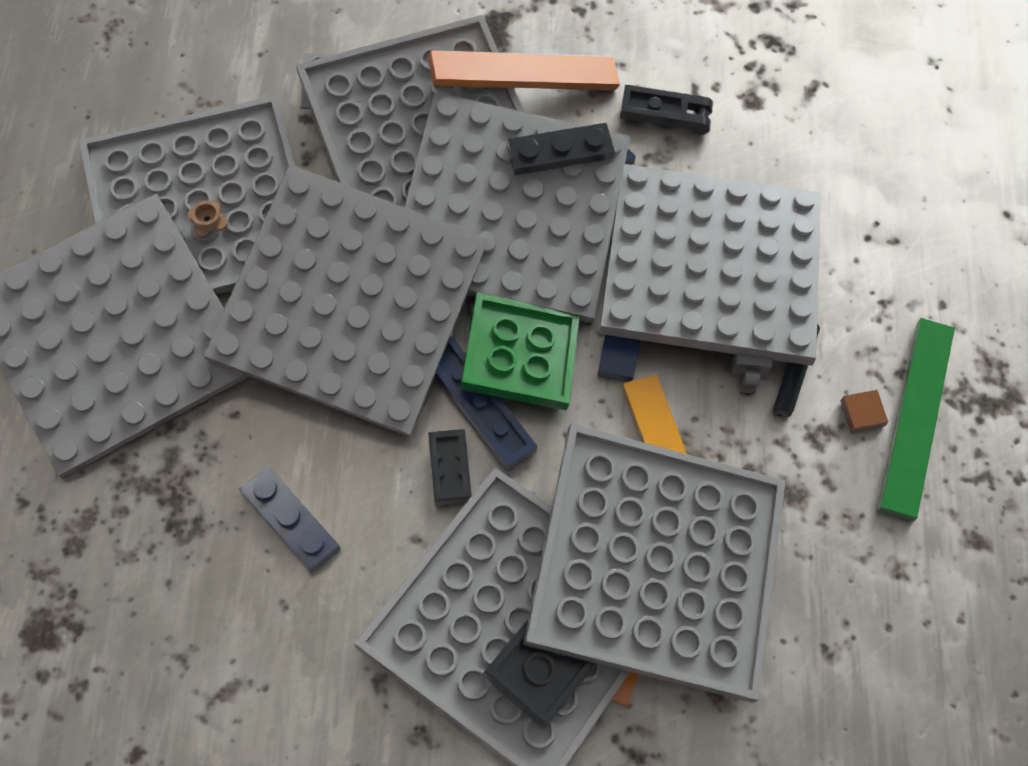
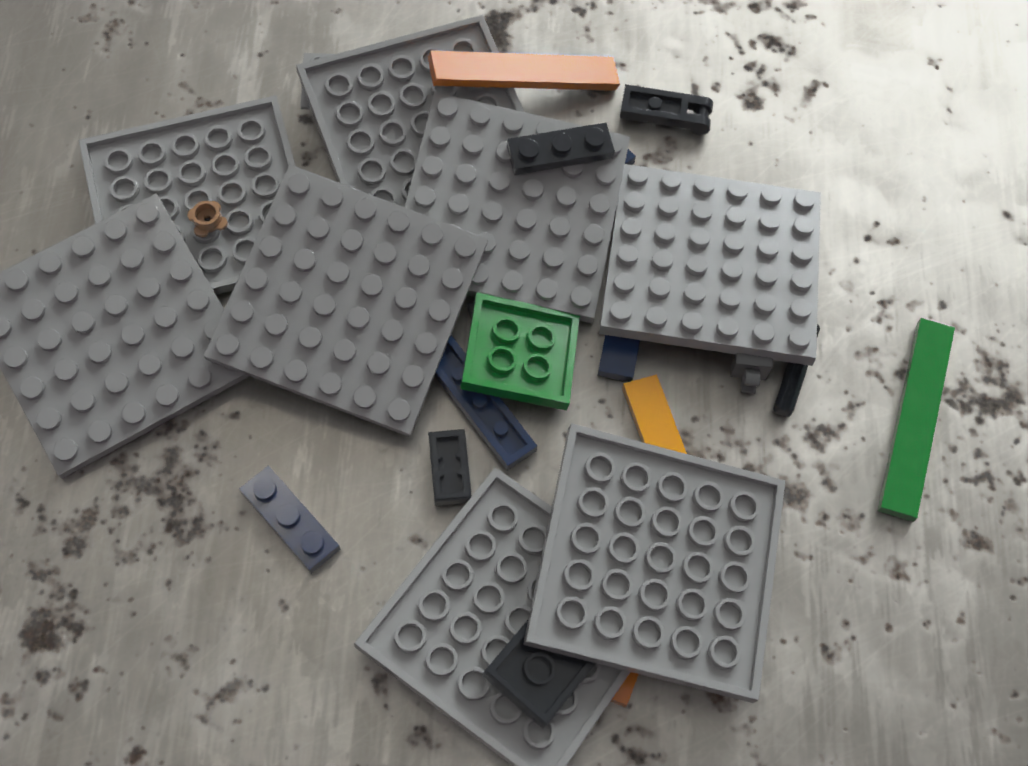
dark orange tile [840,390,888,433] -> none

